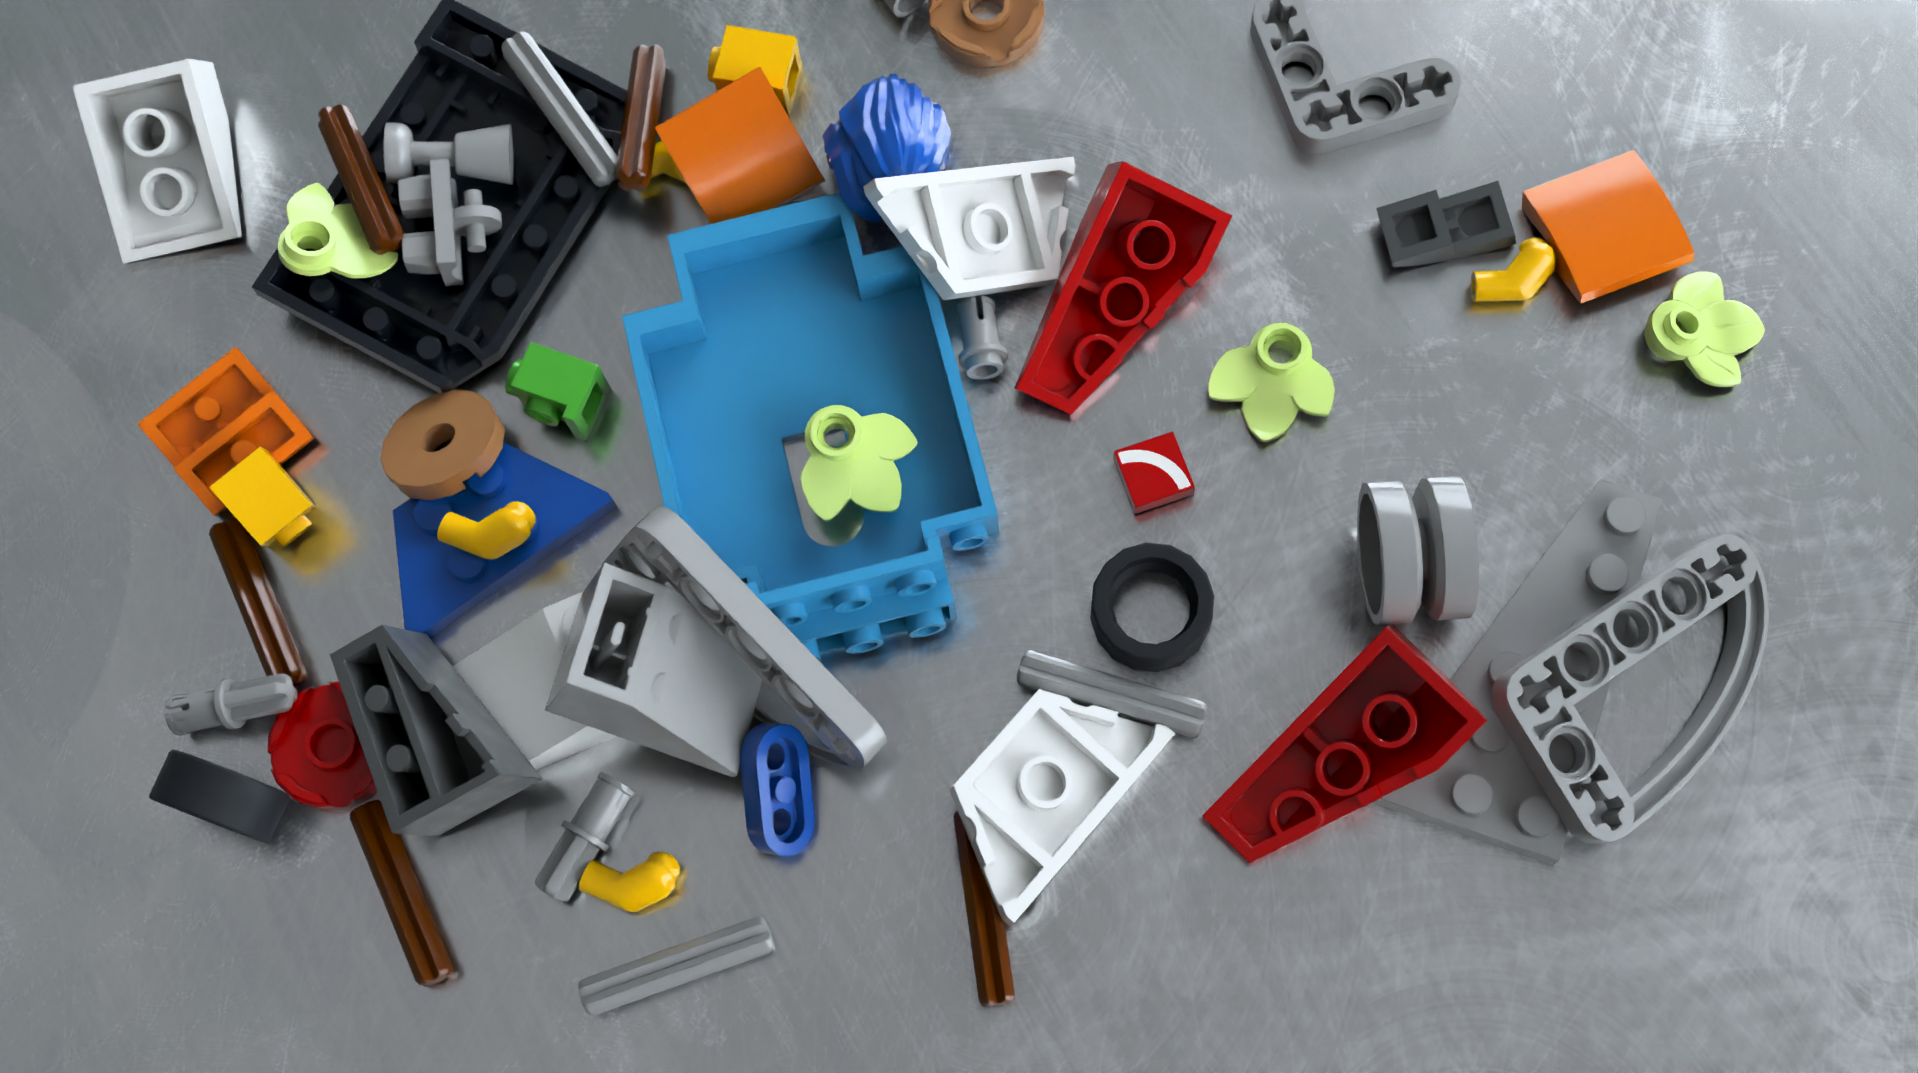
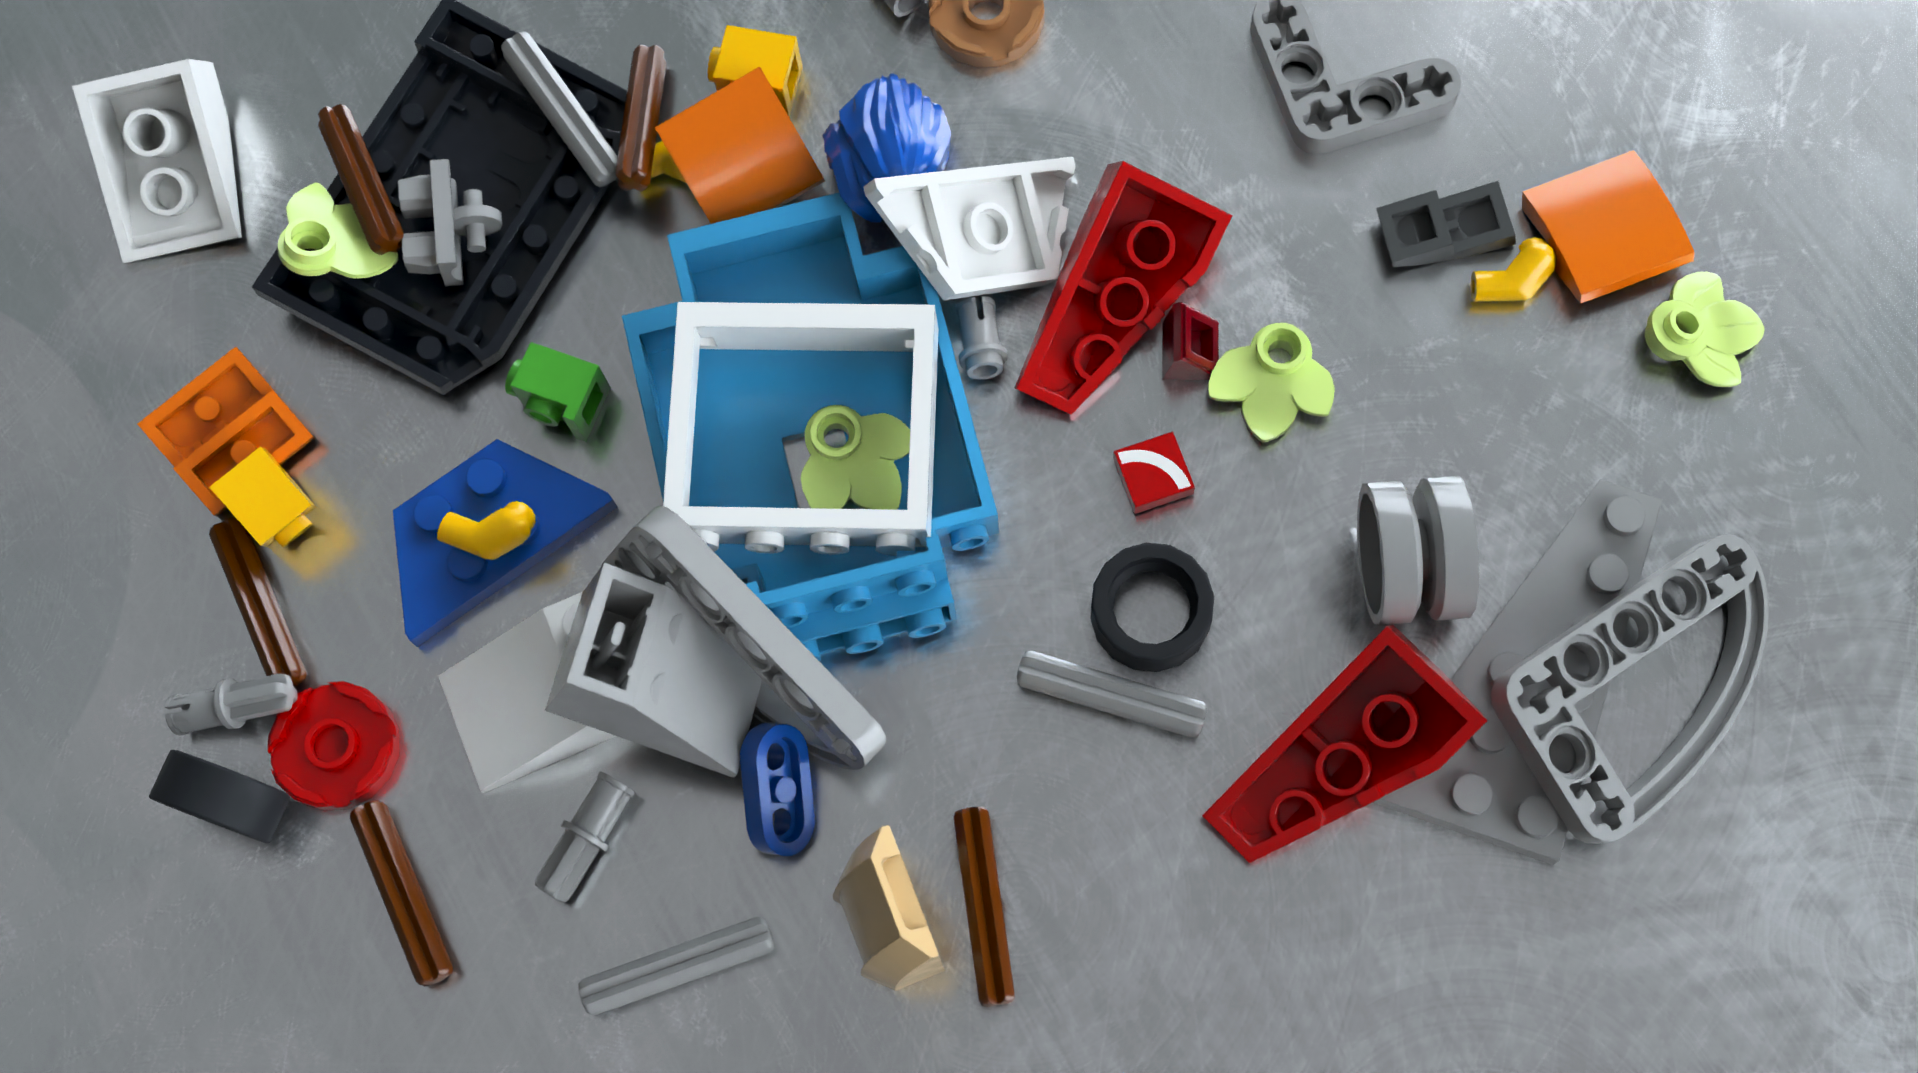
dark grey wedge [330,625,543,836] -> none
medium nougat tile [380,390,505,501] -> none
light grey piece [384,123,514,185] -> none
yellow arm [579,851,680,912] -> none
white wing [950,689,1175,926] -> none
none -> white window [663,302,939,556]
none -> tan slope [833,825,945,991]
none -> dark red slope [1162,302,1219,380]

